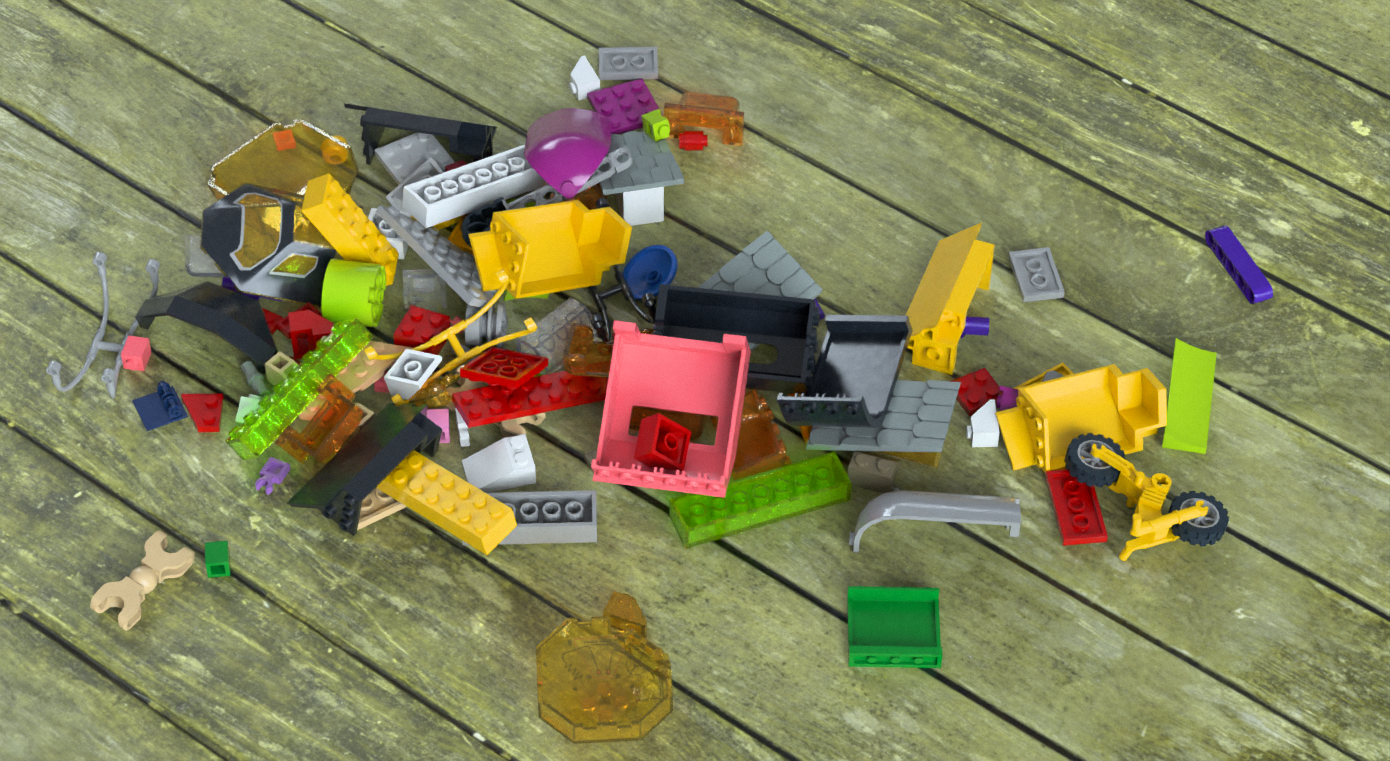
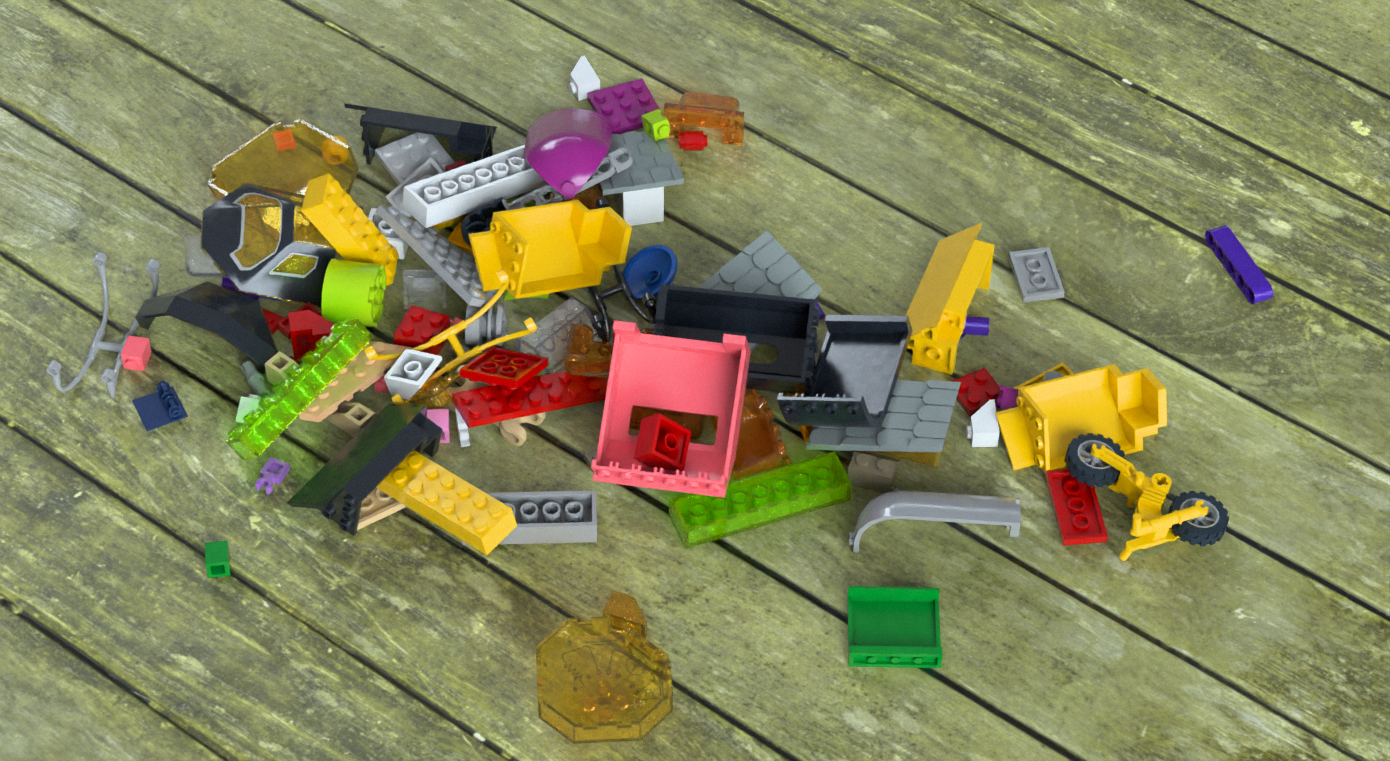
tan piece [90,530,195,631] -> none
red wing [181,394,224,432] -> none
clear orange windscreen [275,373,363,465] -> none
white slope [462,434,536,493] -> none
light grey plate [599,47,658,80] -> none
lime arch [1162,338,1217,454] -> none

